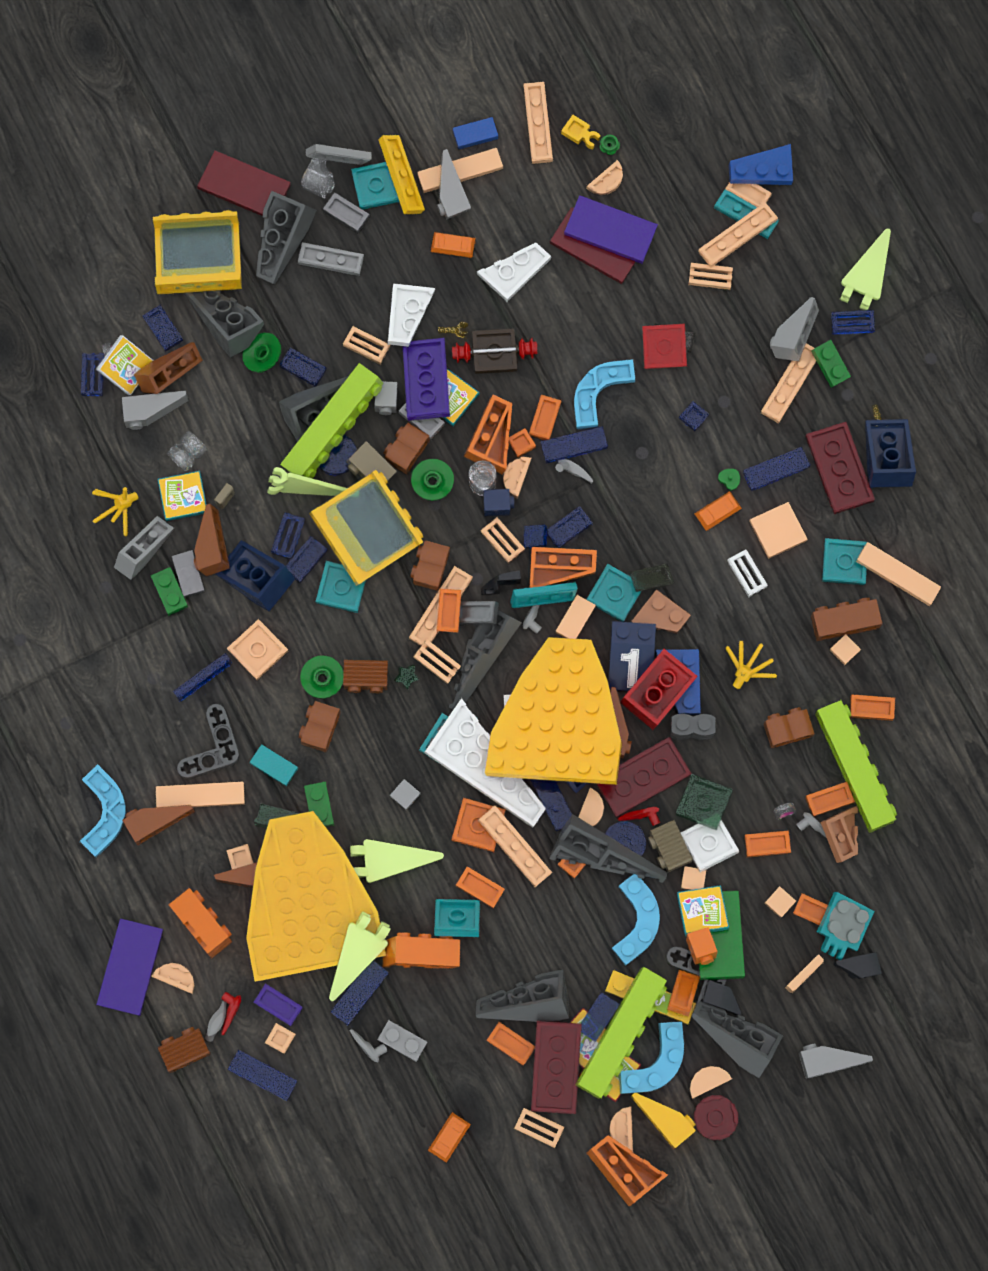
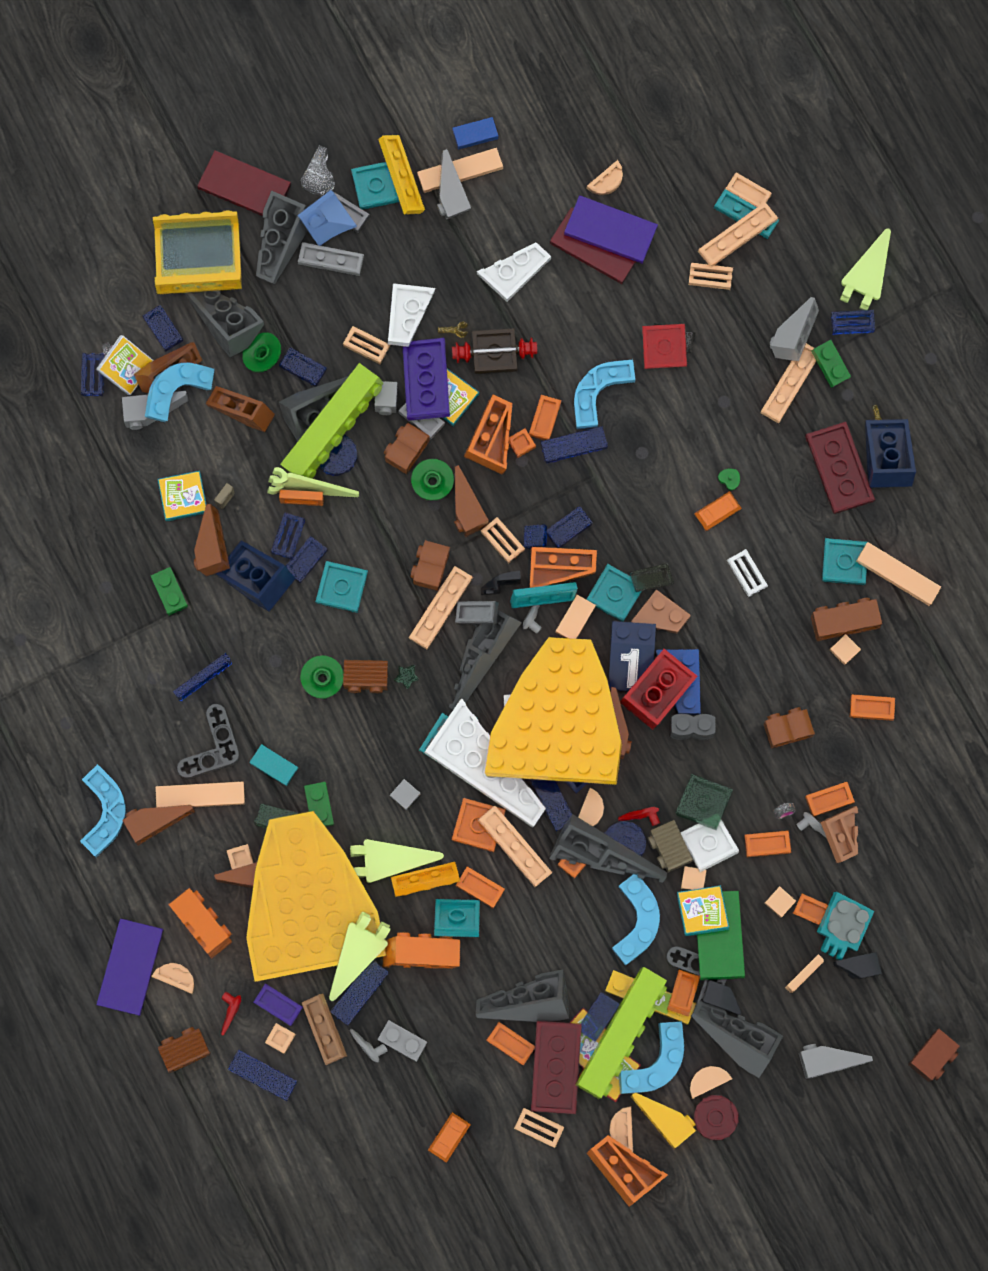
yellow plant [92,487,138,536] -> none
light grey slope [114,516,174,580] -> none
clear wheel [167,431,208,472] -> none
flat silver tile [172,550,205,598] -> none
light grey bar [205,1001,227,1042] -> none
light nougat tile [227,619,288,680] -> none
dark orange brick [298,701,341,753] -> none
light grey tile [306,144,371,165] -> none
clear light blue panel [309,470,423,586] -> none
dark tan brick [346,441,397,492] -> none
light nougat tile [413,640,461,683] -> none
orange tile [431,232,475,258] -> none
orange tile [437,589,461,633] -> none
clear wheel [469,461,496,495] -> none
dark blue brick [483,489,514,516] -> none
light nougat tile [503,457,531,499] -> none
light nougat tile [523,82,553,164] -> none
light grey bar [555,459,593,484] -> none
yellow plate [561,115,600,149] -> none
dark red tile [596,737,692,818] -> none
green plate [599,135,620,155] -> none
clear blue tile [679,401,709,431] -> none
orange brick [686,927,717,965] -> none
yellow plant [726,641,777,689] -> none
blue wing [729,144,793,185] -> none
clear blue tile [743,447,810,491] -> none
light nougat tile [749,502,808,559] -> none
lime brick [815,700,897,833] -> none
none -> medium azure plate [145,363,214,422]
none -> dark orange slope [206,386,275,432]
none -> orange tile [279,489,324,506]
none -> medium blue plate [297,190,357,246]
none -> medium nougat tile [302,994,347,1065]
none -> light orange plate [391,862,460,897]
none -> dark orange slope [454,465,489,537]
none -> copper brick [908,1029,960,1082]

